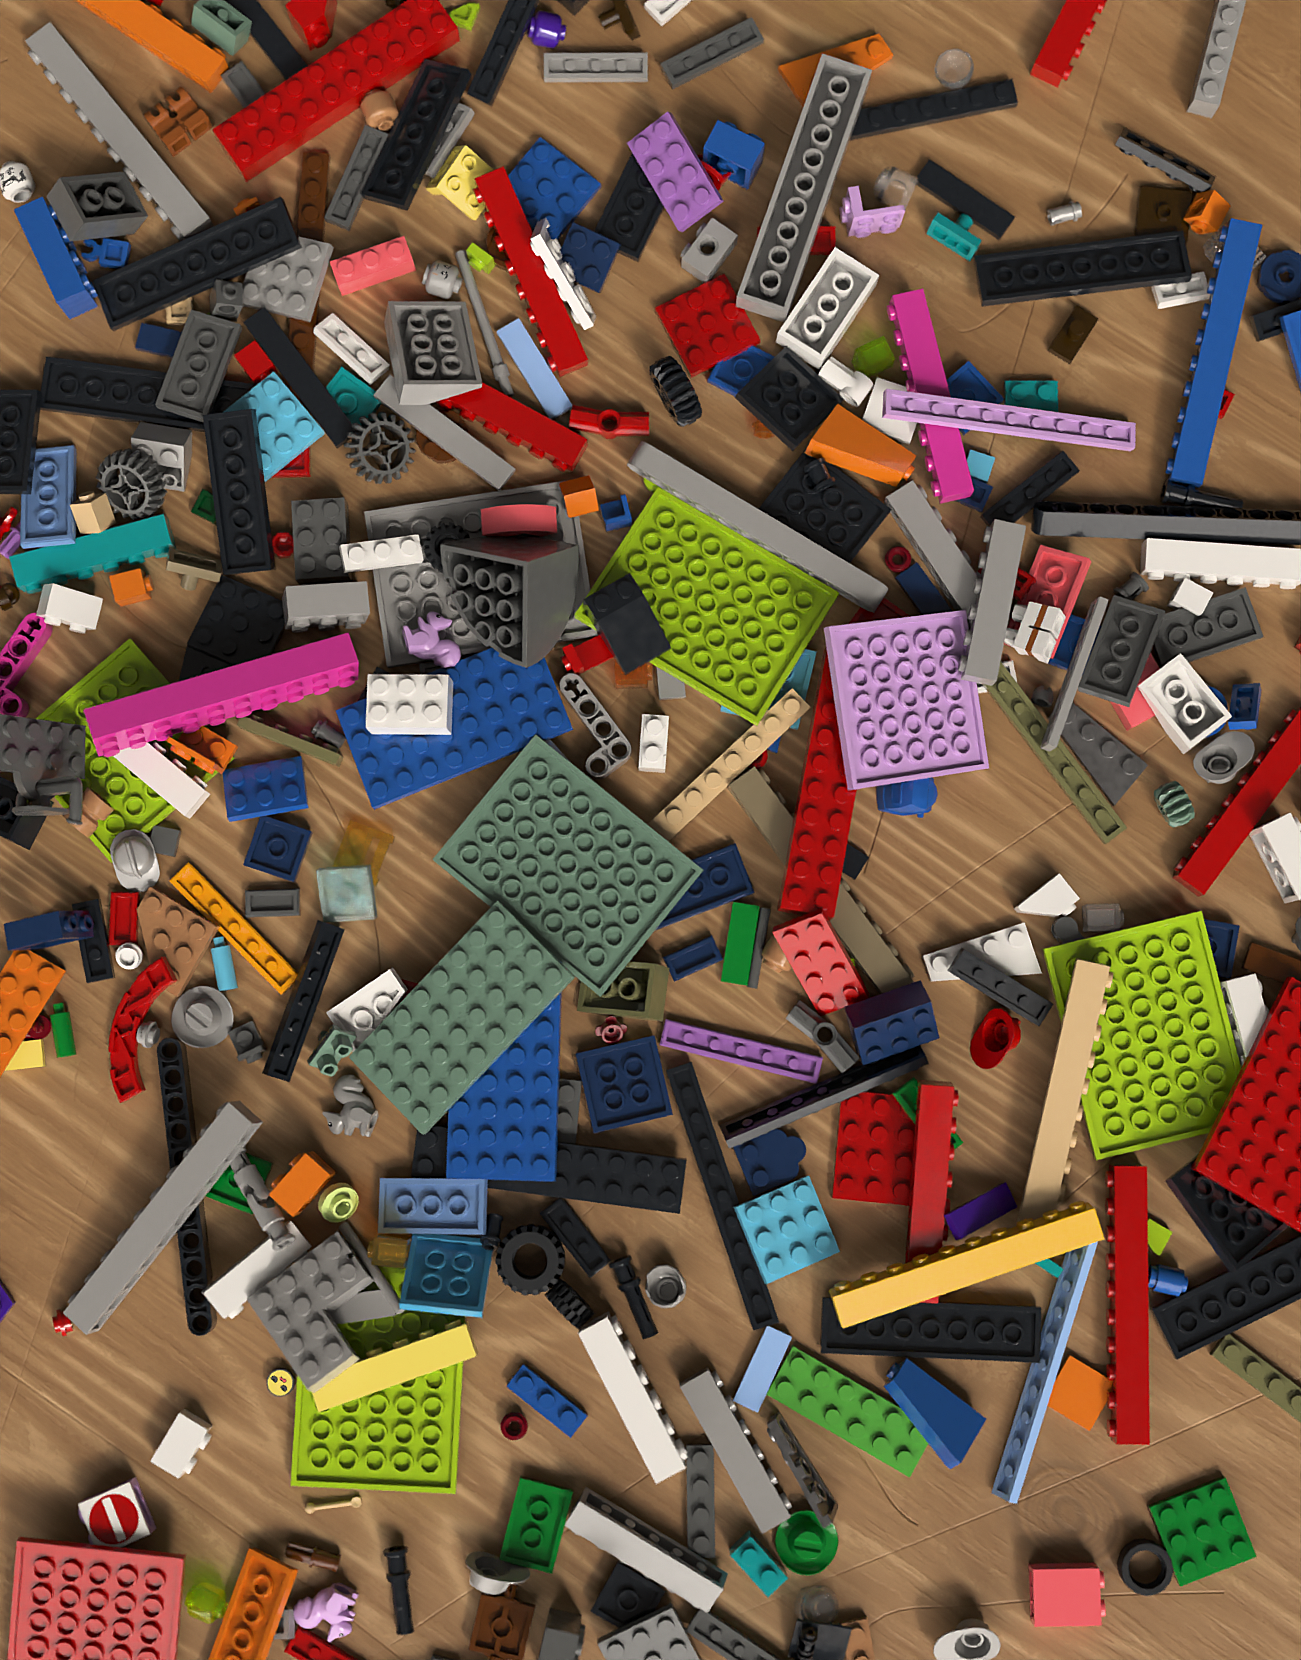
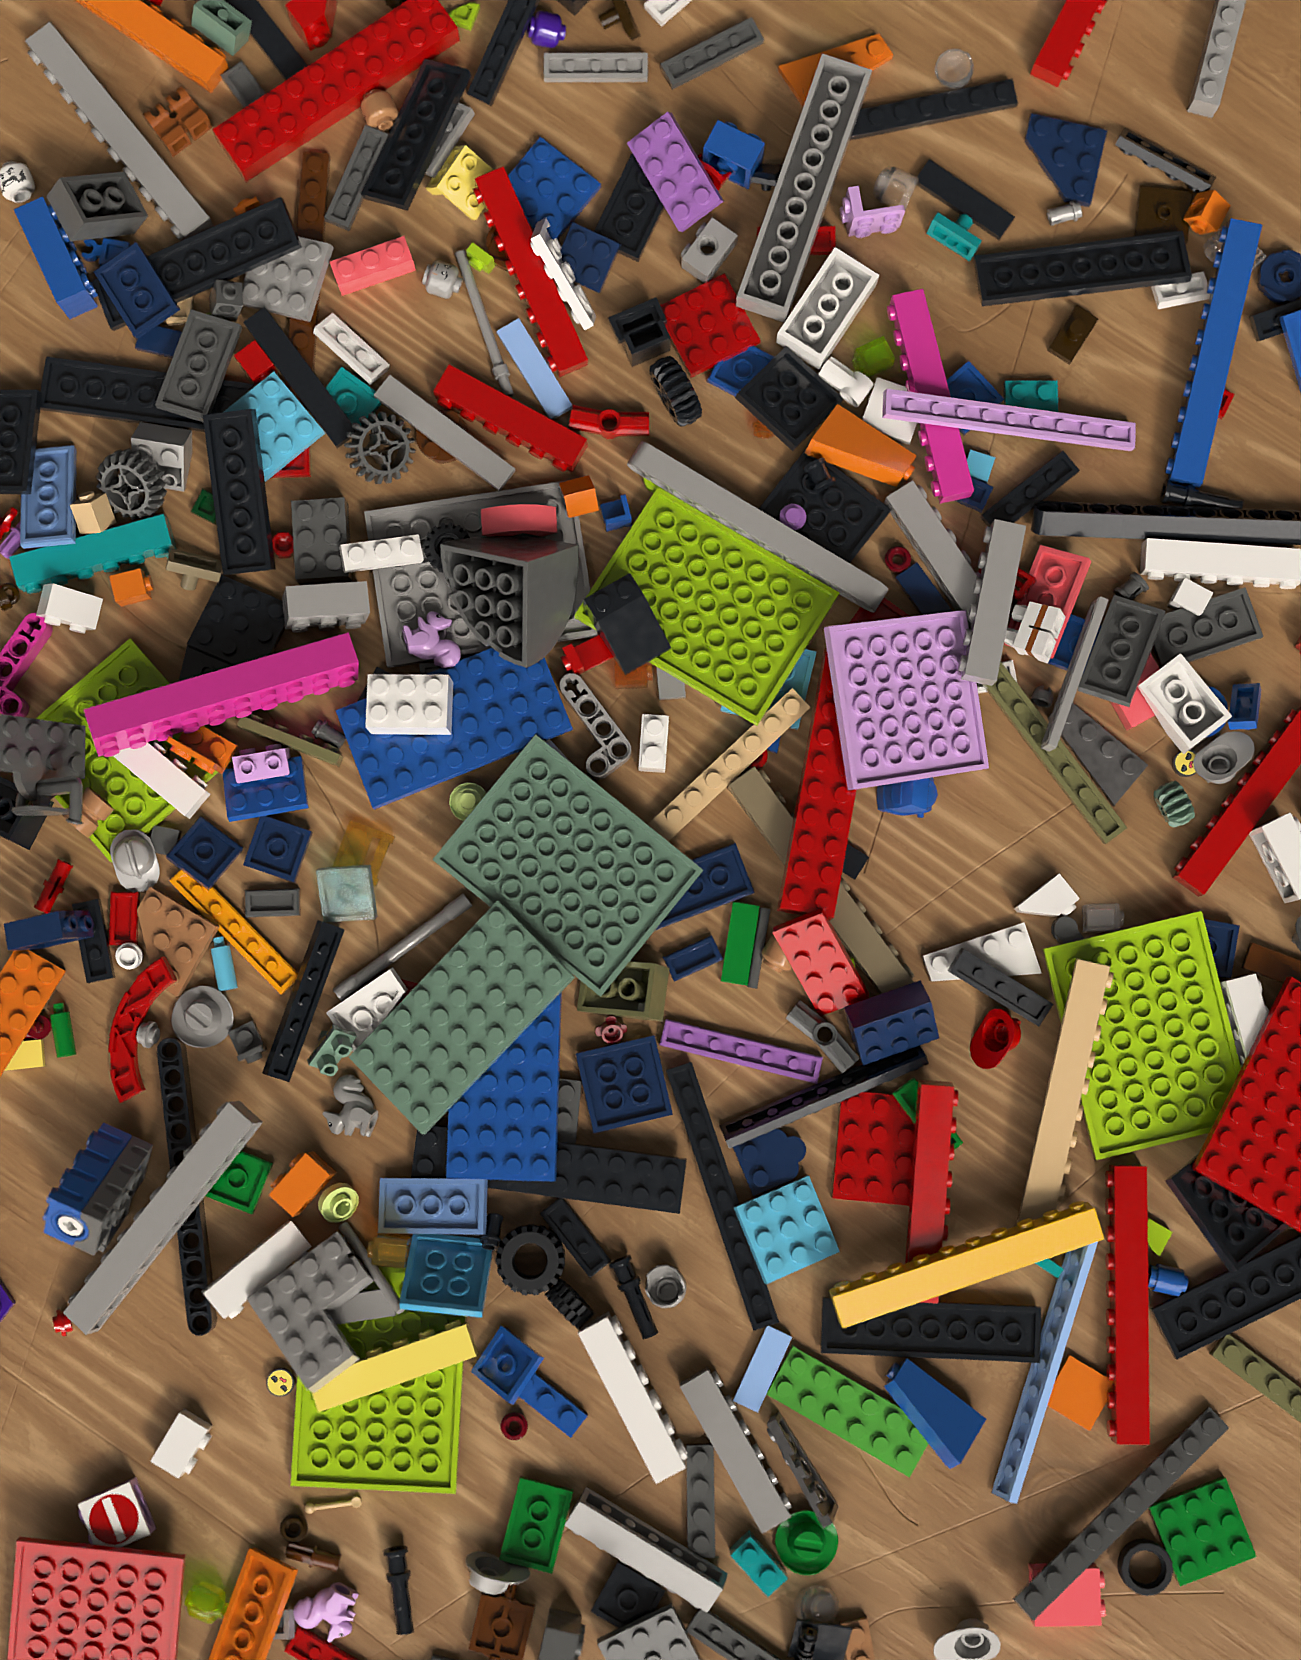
light grey piece [230,1146,296,1251] -> none
light grey slope [384,301,482,405] -> none
dark purple tile [944,1182,1017,1241] -> none
none -> red pin [34,859,74,914]
none -> piece [43,1122,153,1255]
none -> dark blue plate [94,242,180,339]
none -> dark blue plate [166,816,243,890]
none -> lavender bracket [232,744,291,783]
none -> dark brown plate [280,1514,308,1542]
none -> light grey piece [333,894,472,1001]
none -> yellowish green plate [449,782,487,822]
none -> blue plate [470,1326,544,1404]
none -> black plate [608,297,671,367]
none -> black piece [751,164,783,191]
none -> medium lavender plate [780,504,806,531]
none -> dark grey plate [1012,1407,1229,1621]
none -> dark blue plate [1024,113,1107,207]
none -> tile [1172,750,1196,777]

